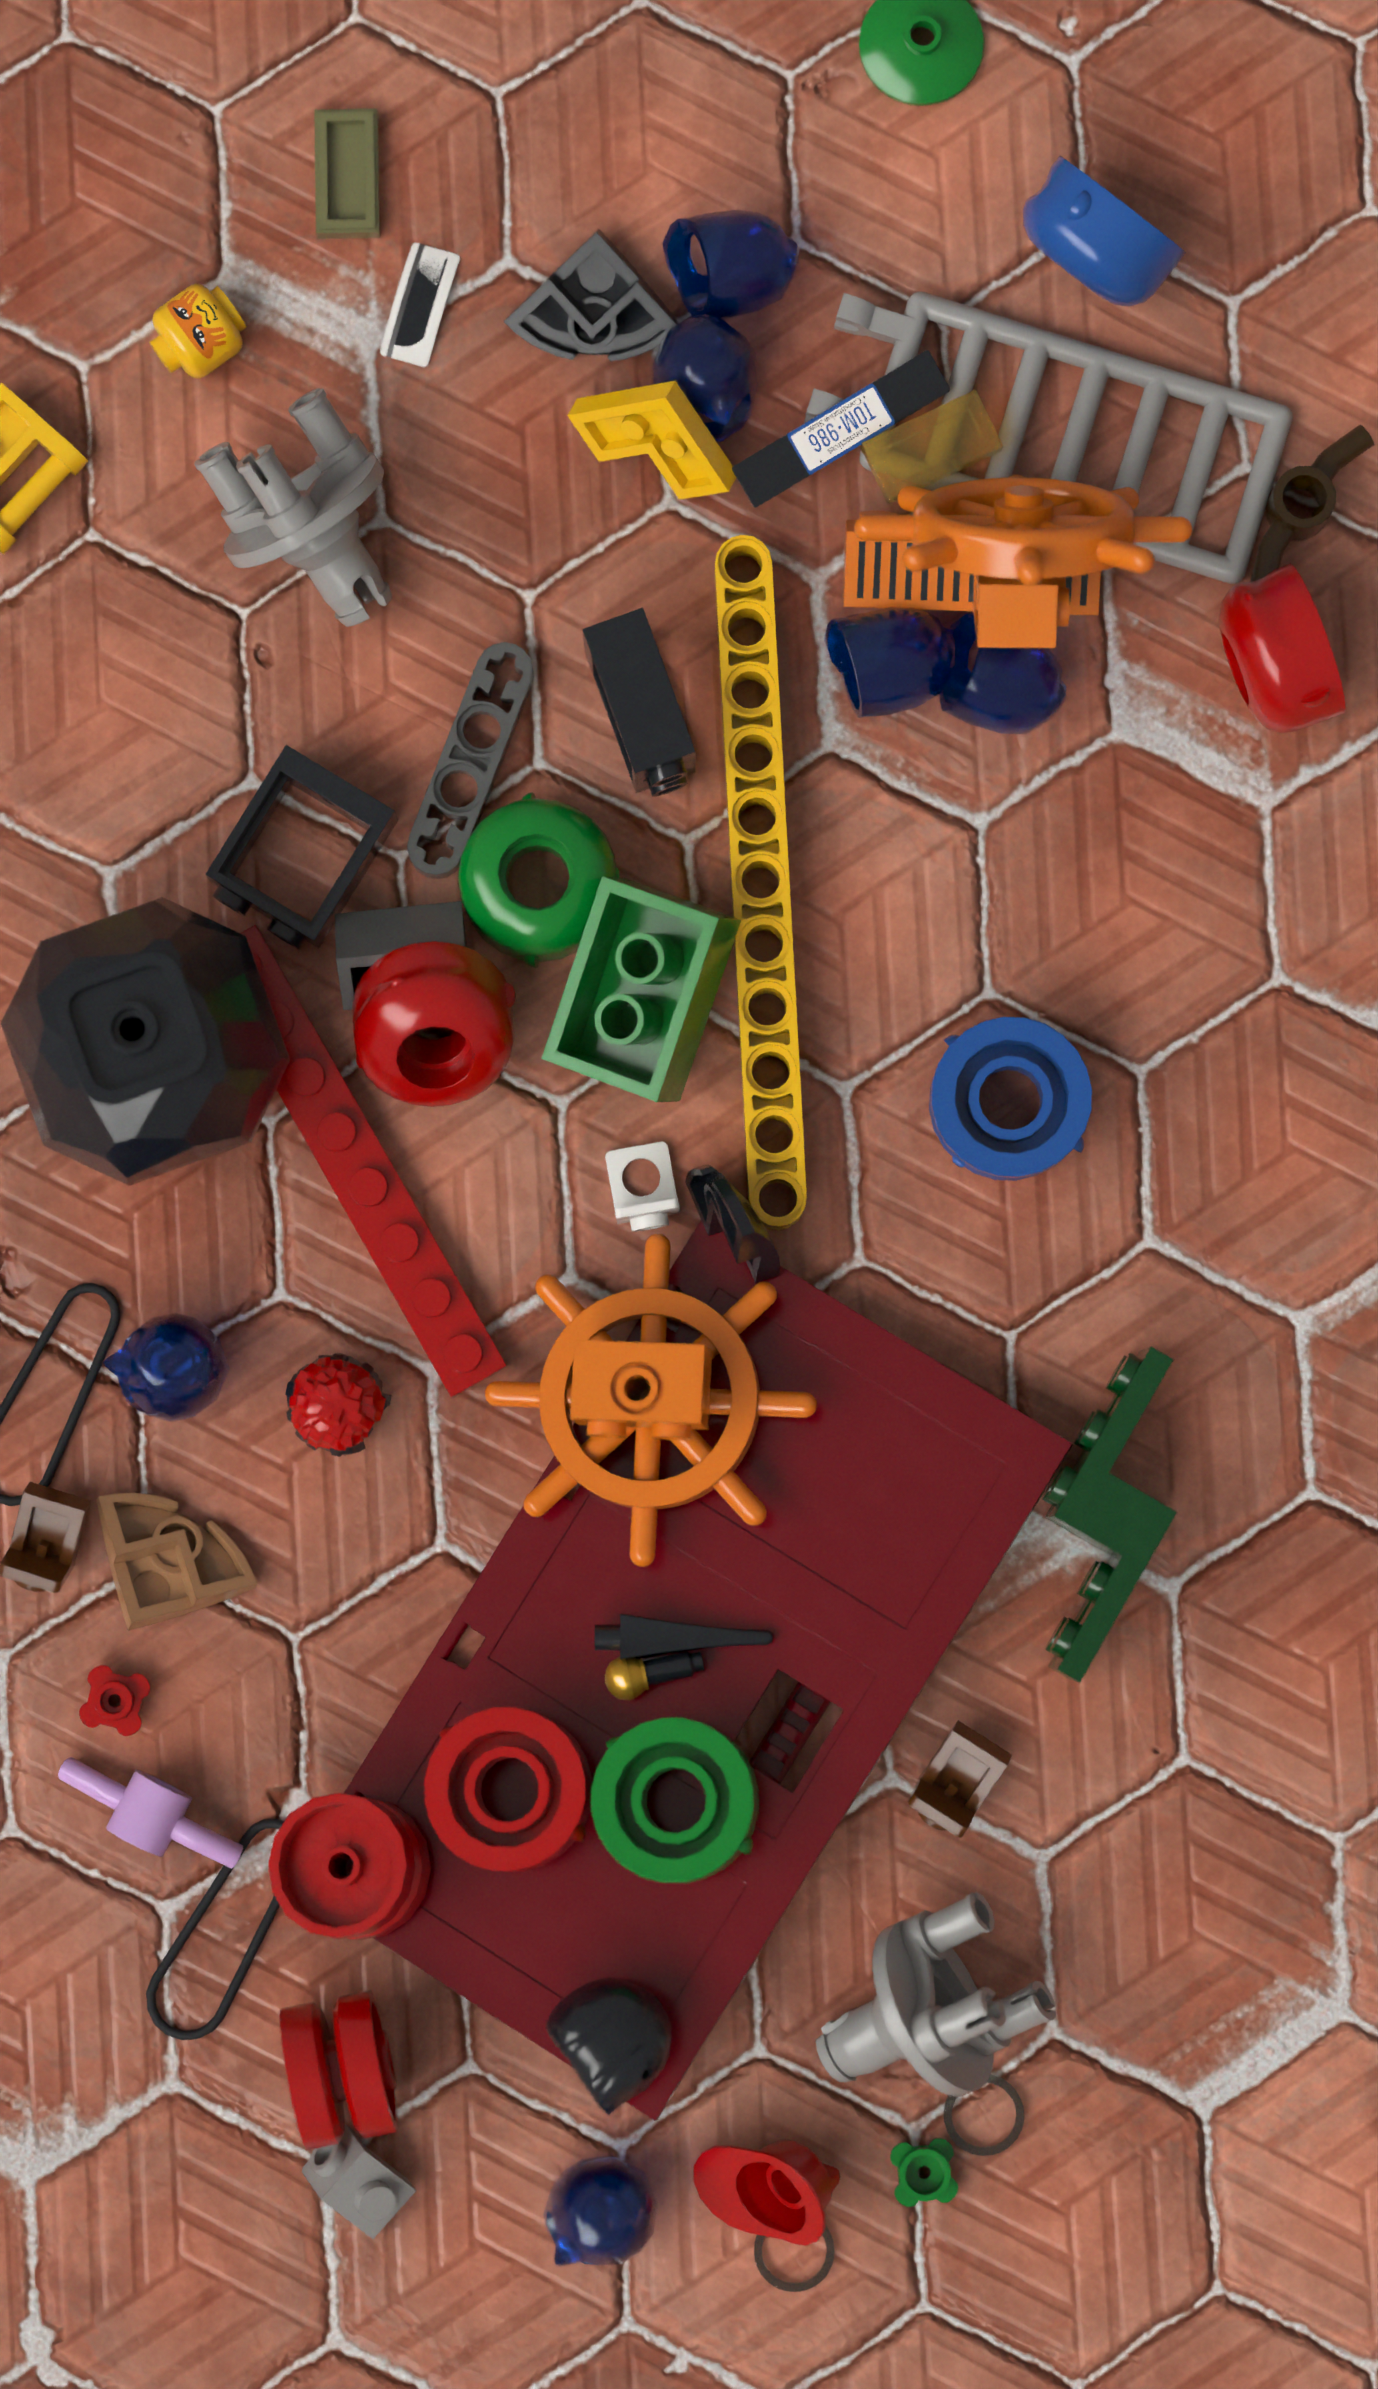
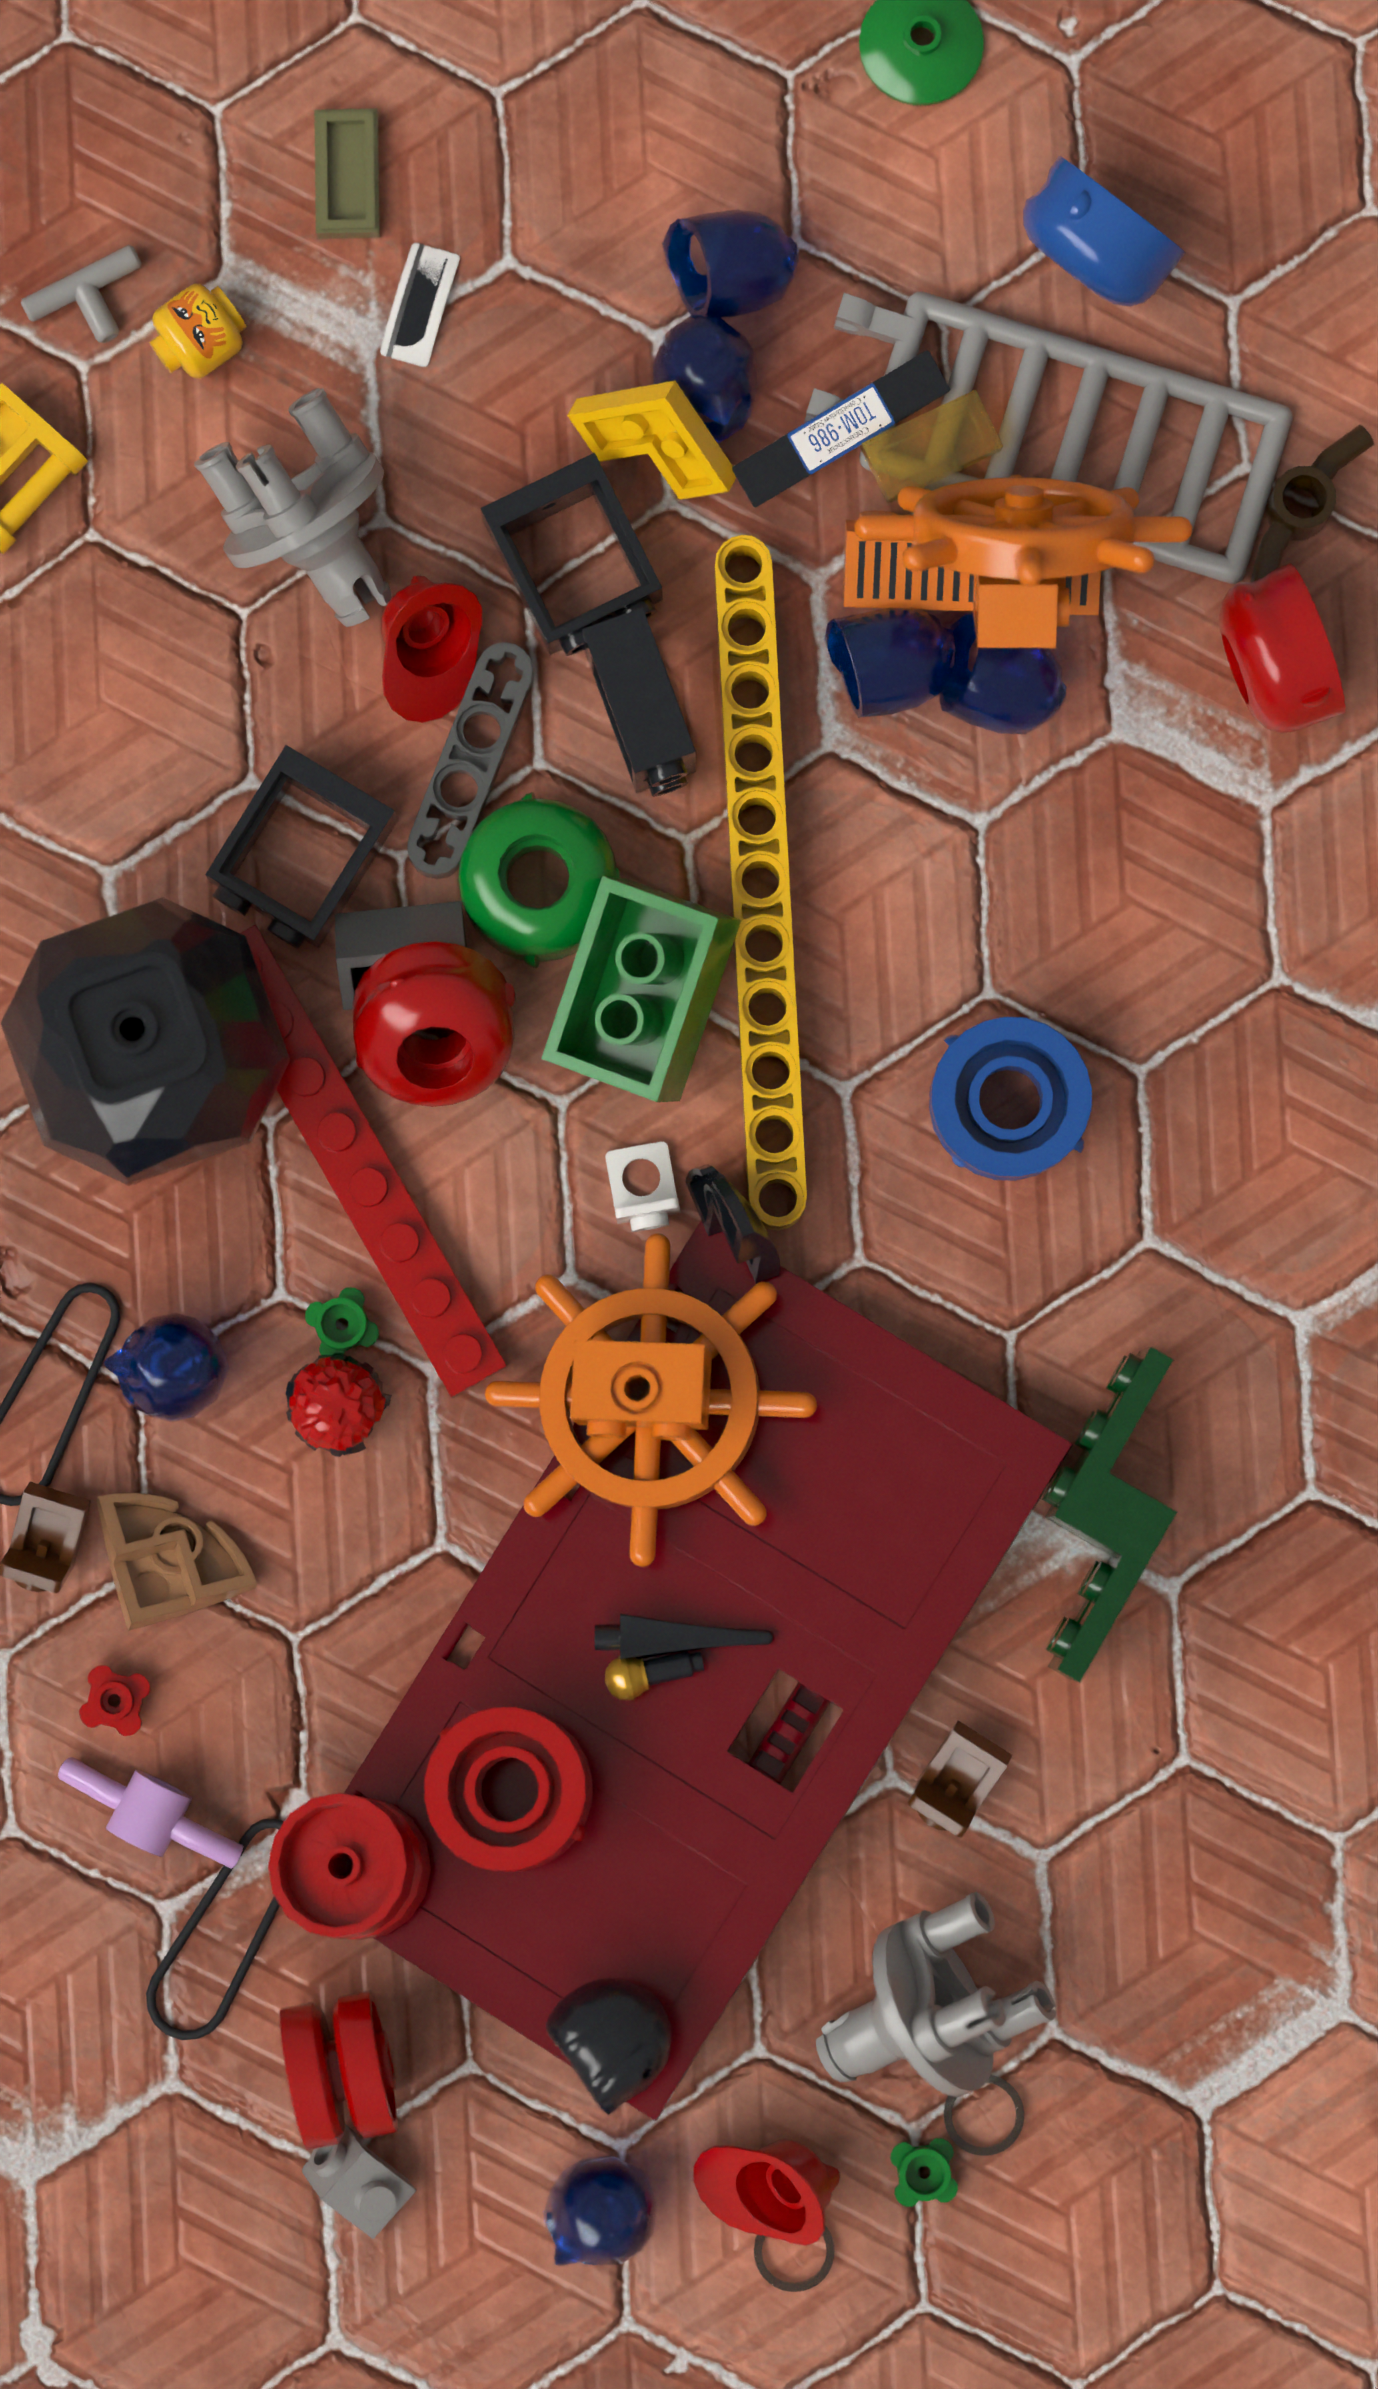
black brick [504,229,682,362] -> none
green piece [591,1718,759,1883] -> none
none -> light grey piece [21,245,142,343]
none -> green plate [305,1287,379,1355]
none -> red piece [381,575,482,723]
none -> black window [480,452,663,656]

